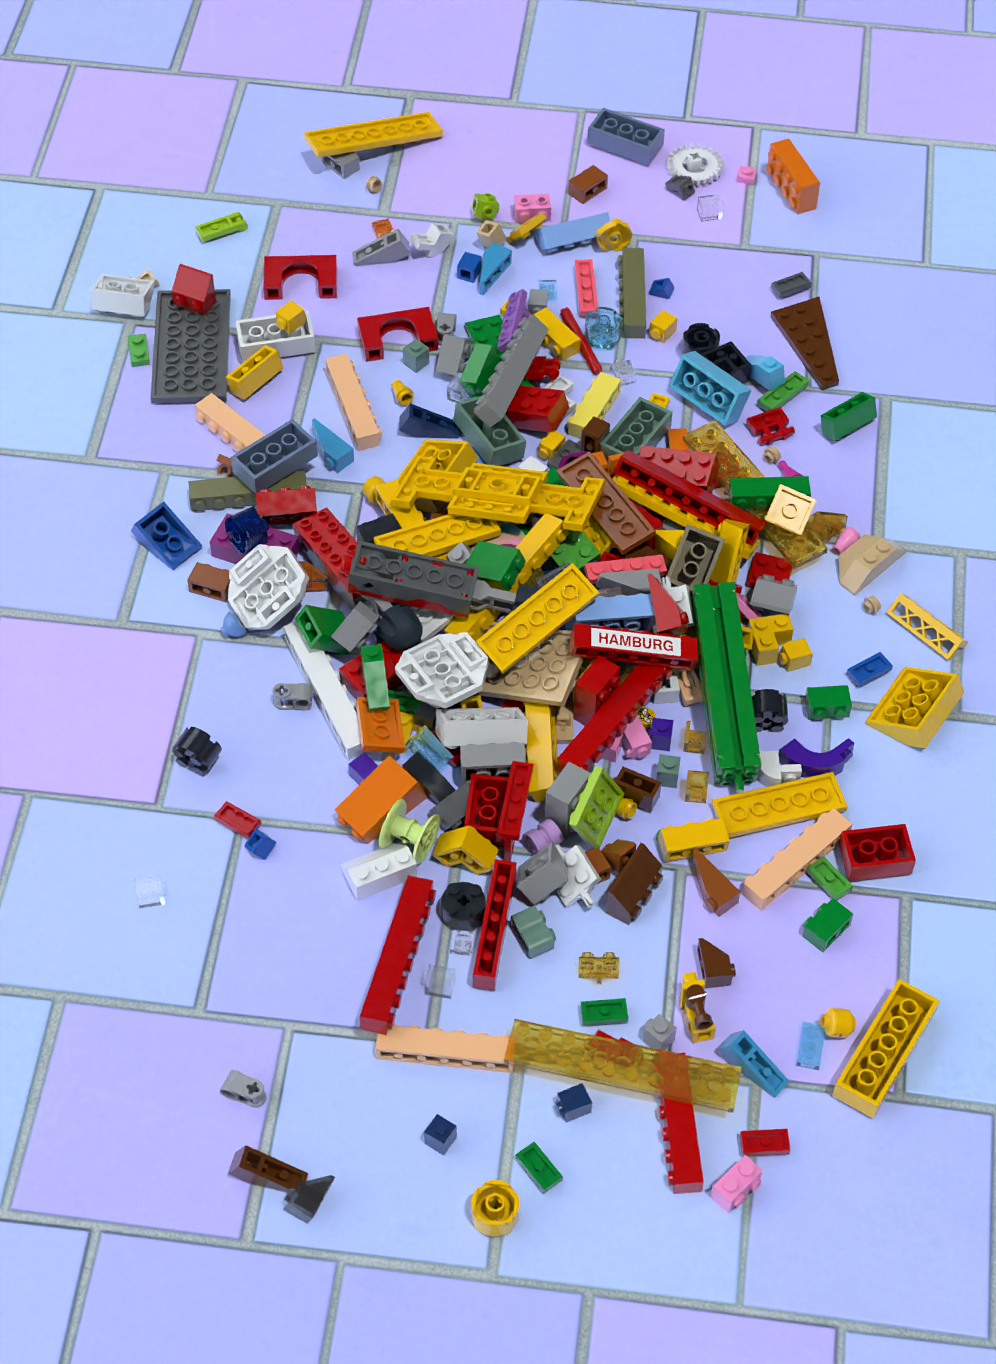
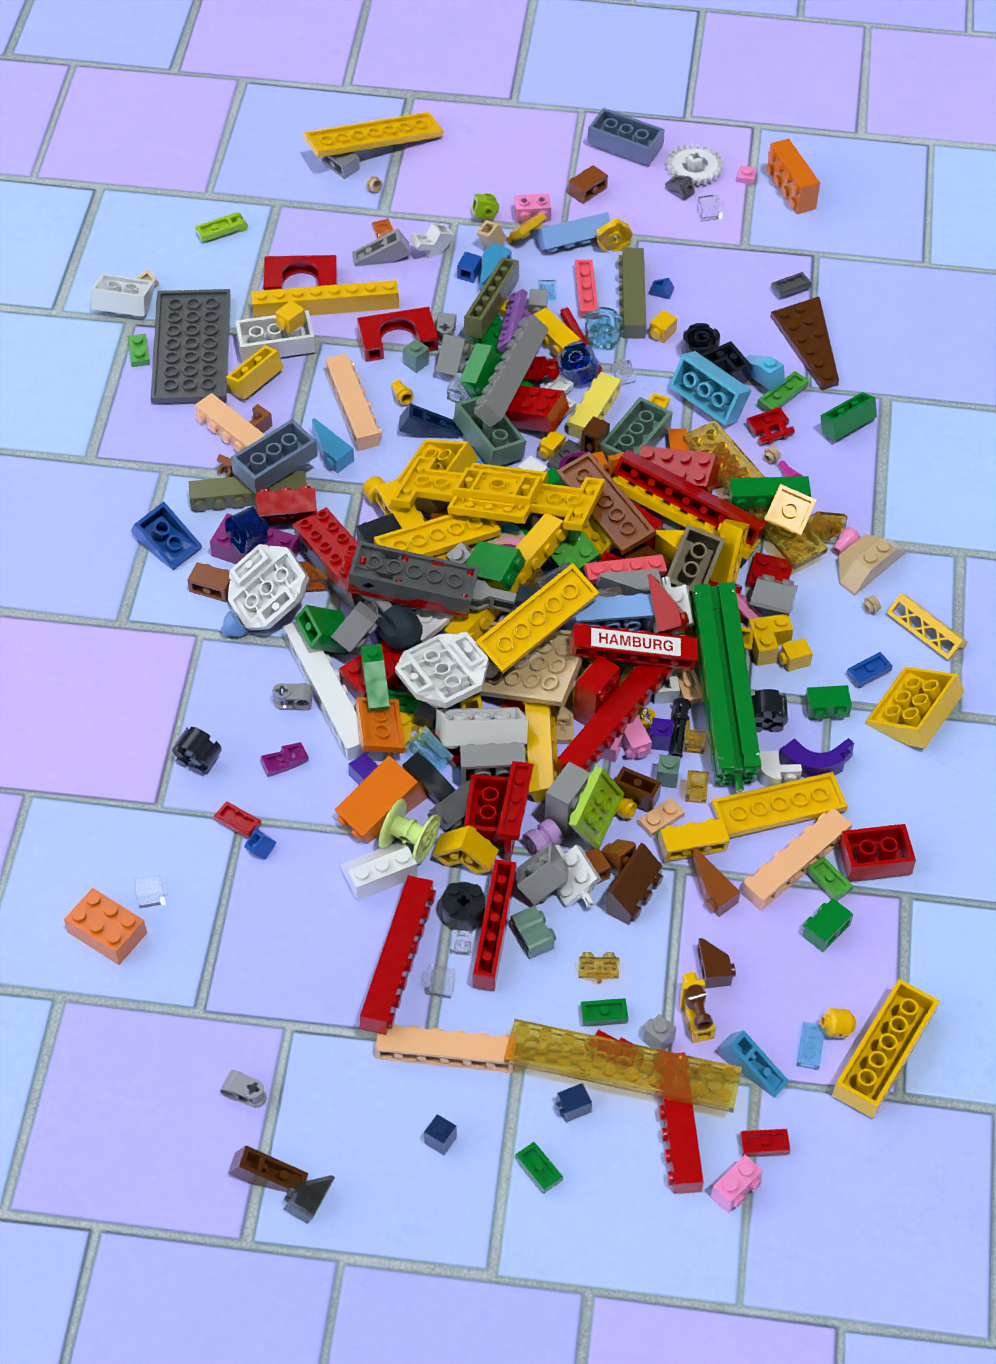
red slope [172,263,216,315] -> none
yellow brick [471,1180,519,1237] -> none
none -> orange brick [64,887,147,965]
none -> dark orange panel [249,404,273,433]
none -> yellow brick [251,280,399,318]
none -> magenta slope [260,742,309,777]
none -> olive brick [464,257,519,338]
none -> clear blue brick [557,342,599,386]
none -> light nougat plate [638,797,685,838]
none -> black pin [669,698,691,758]

